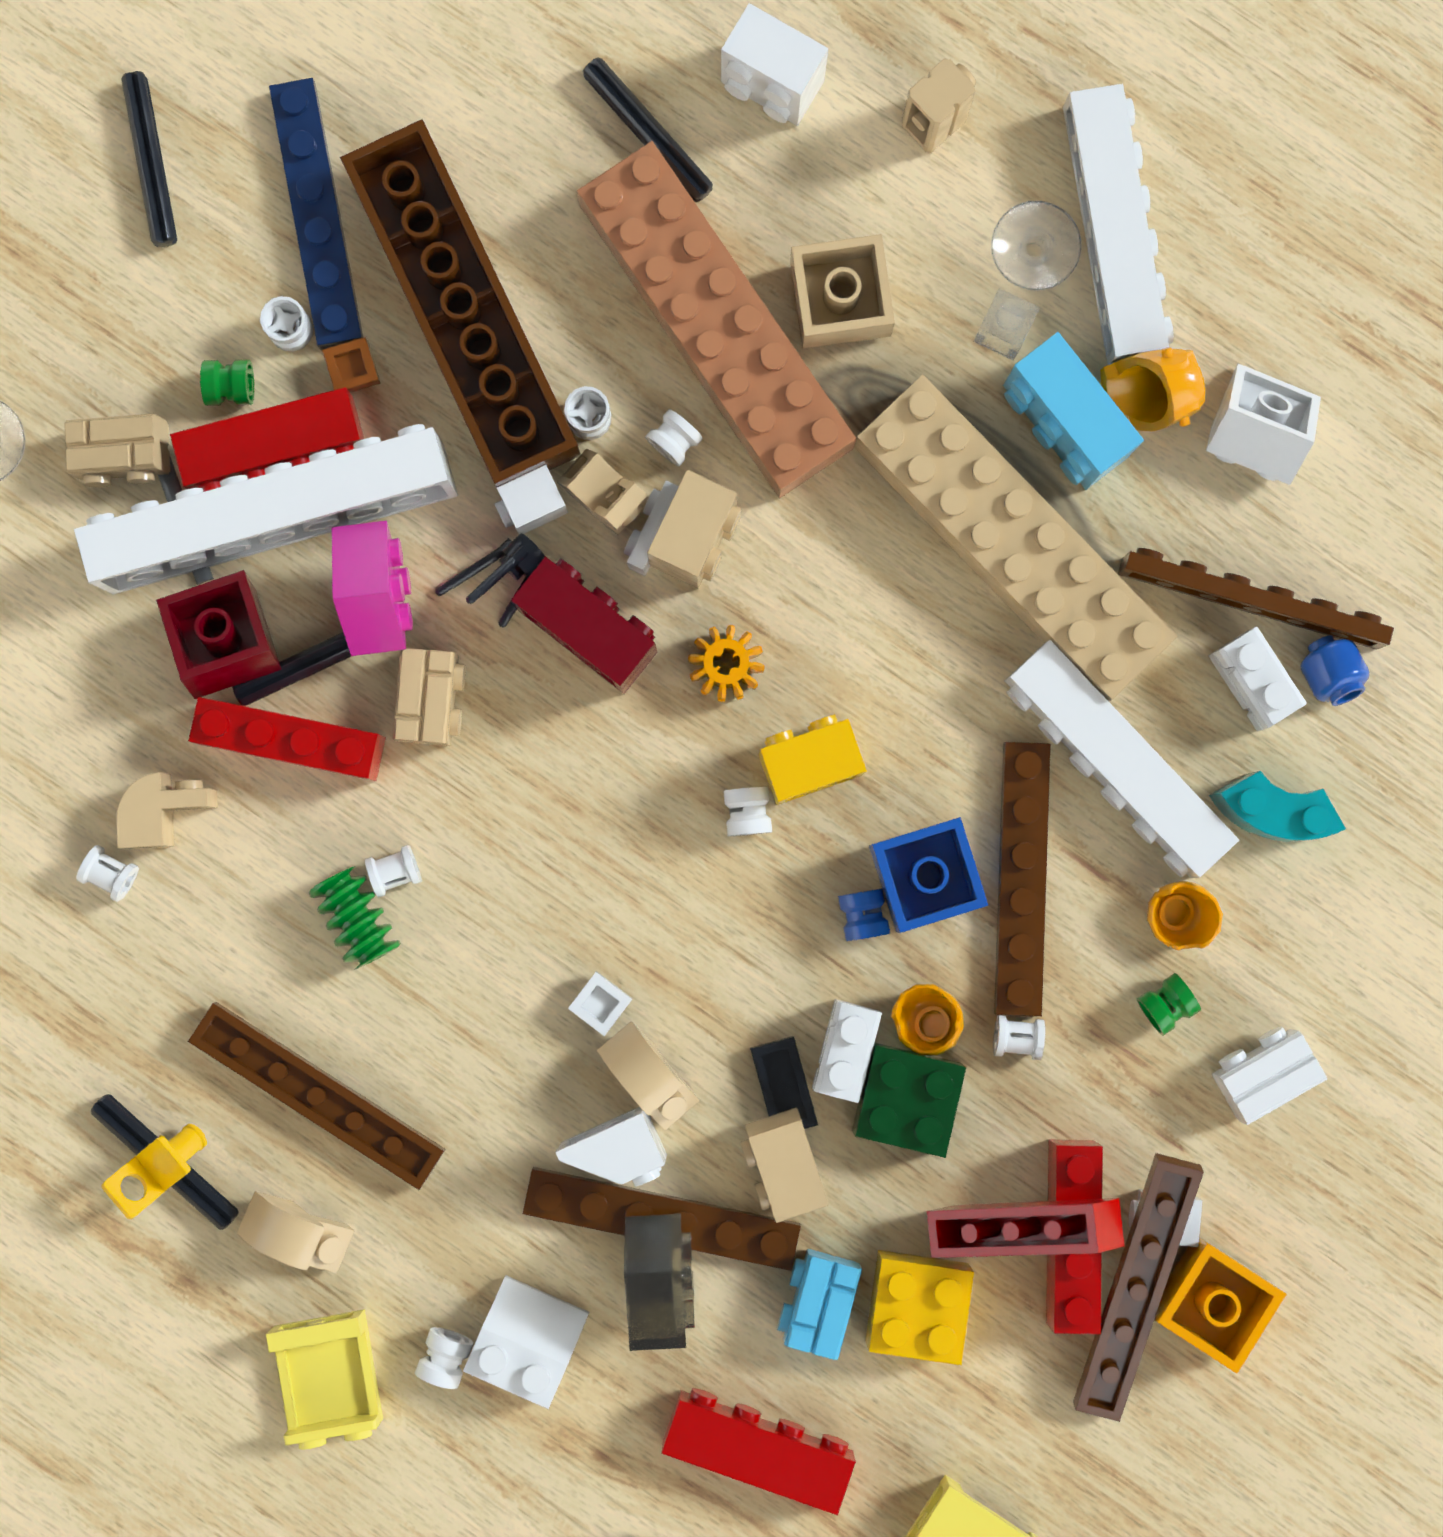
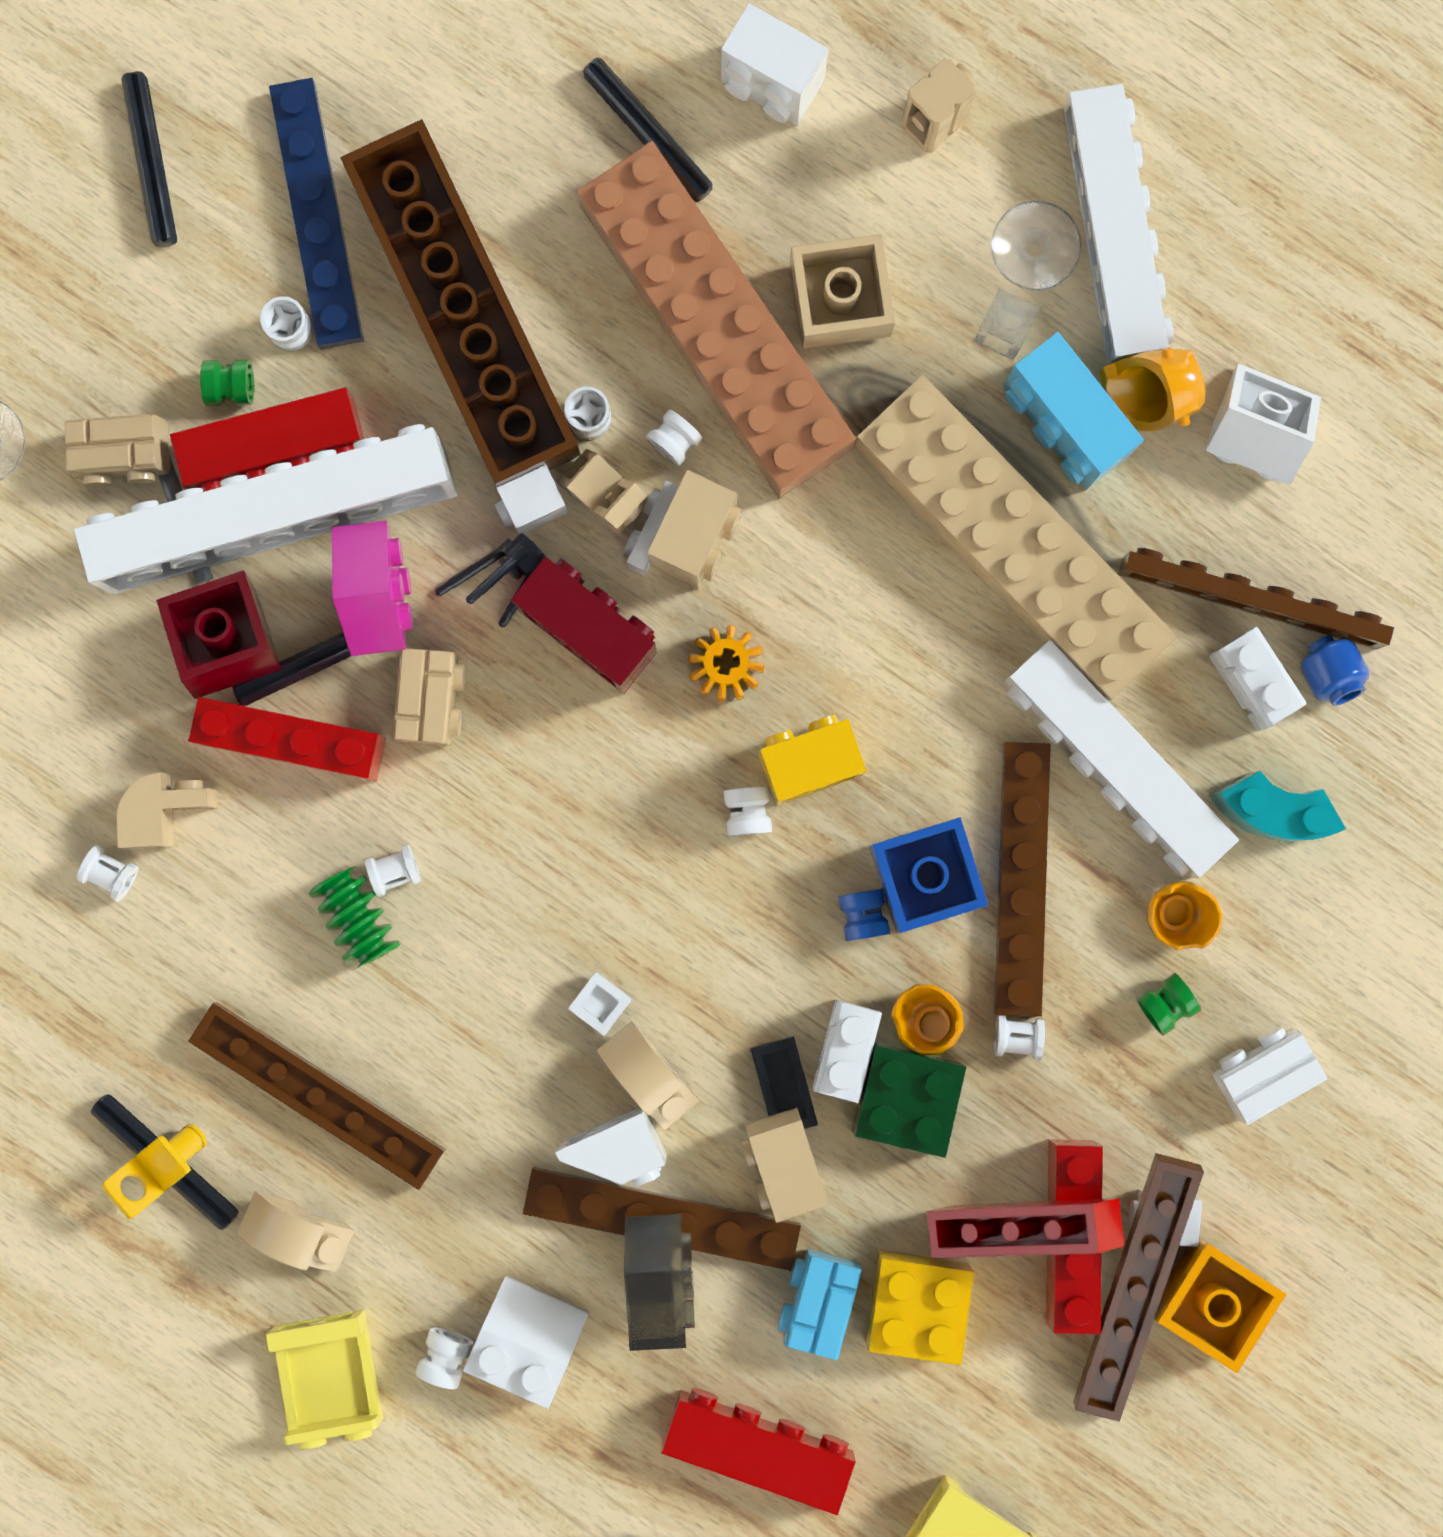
dark orange plate [322,337,381,393] -> none

